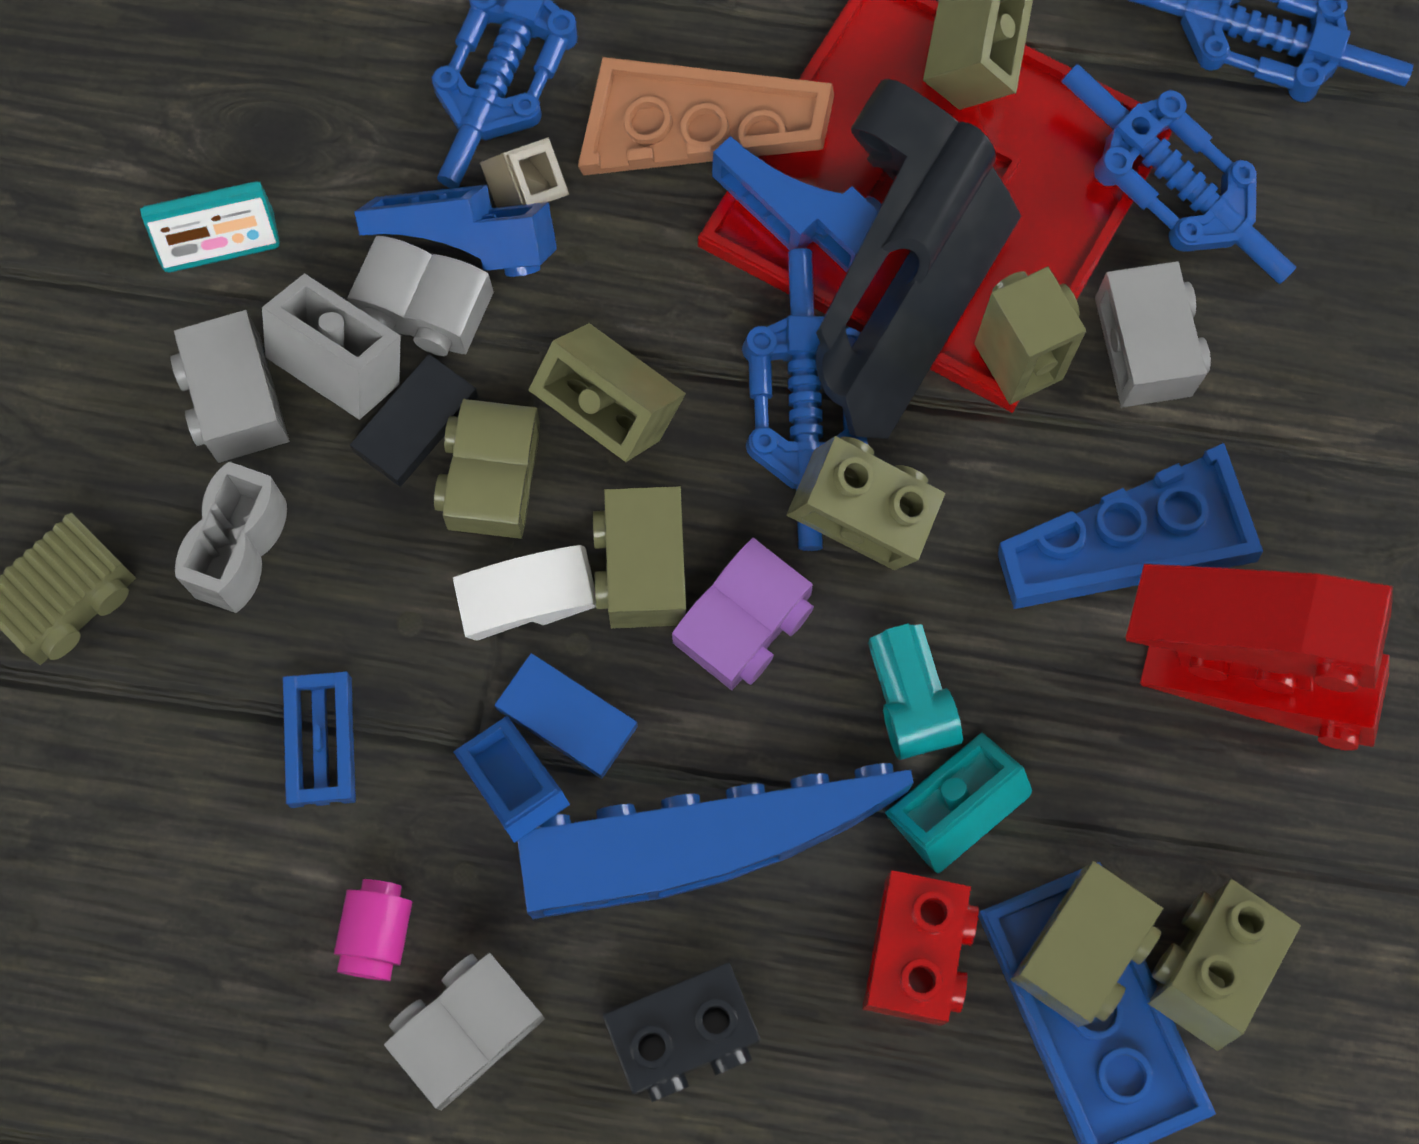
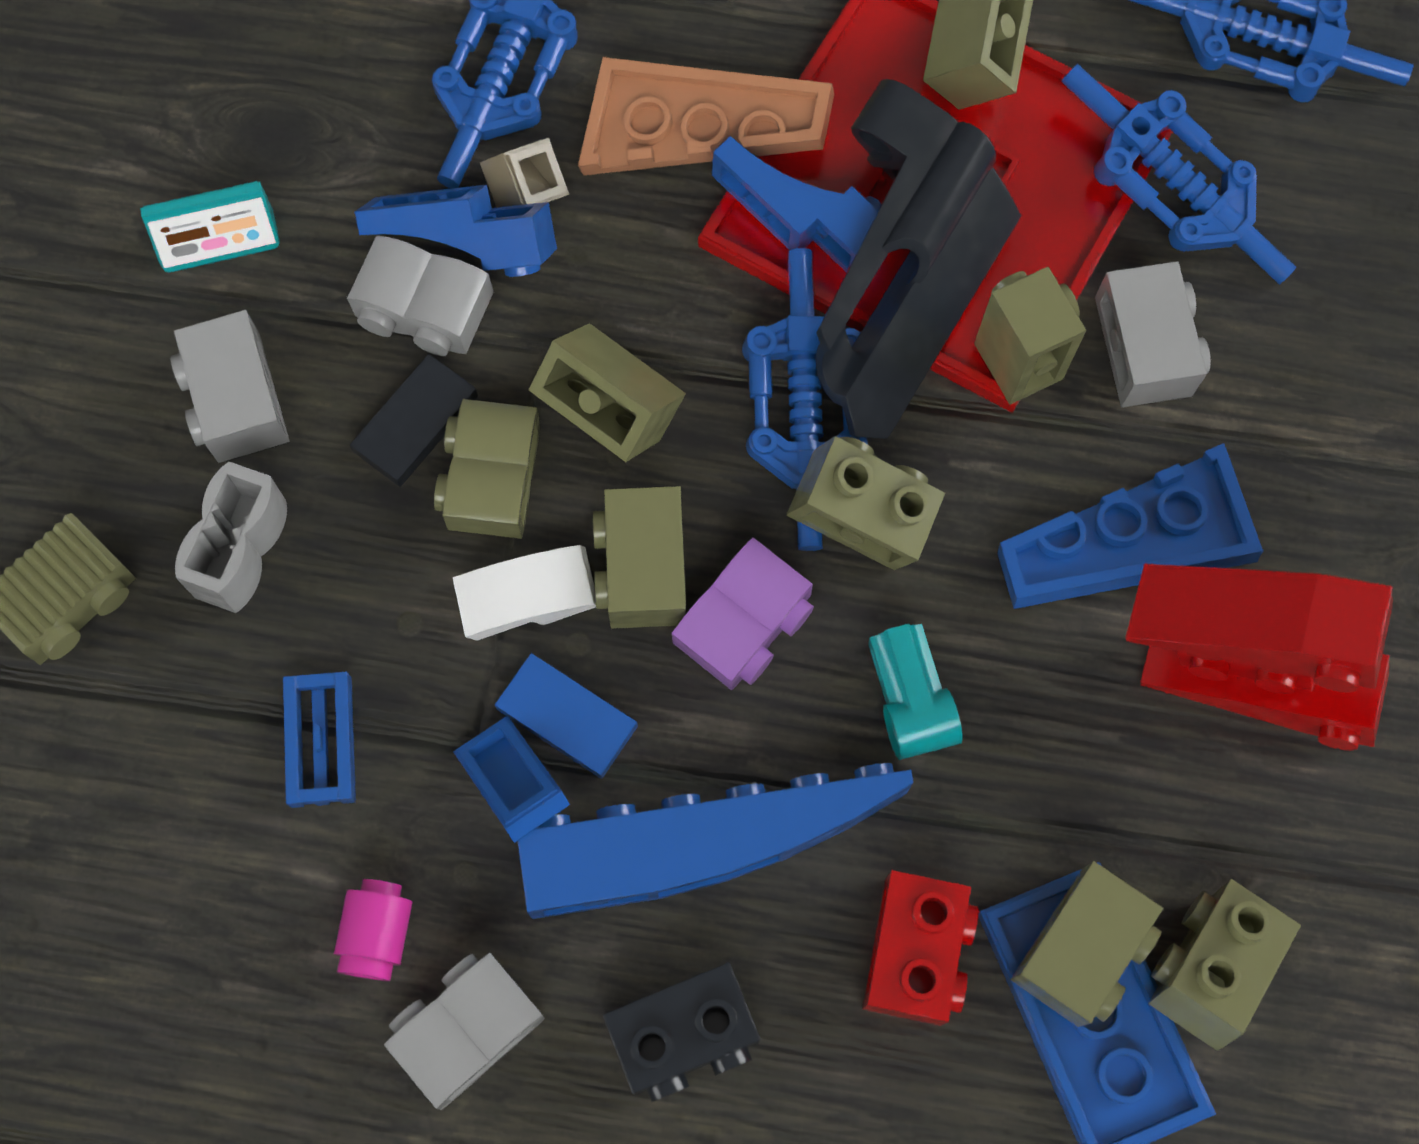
light grey brick [262,273,401,420] -> none
teal slope [885,732,1032,873] -> none

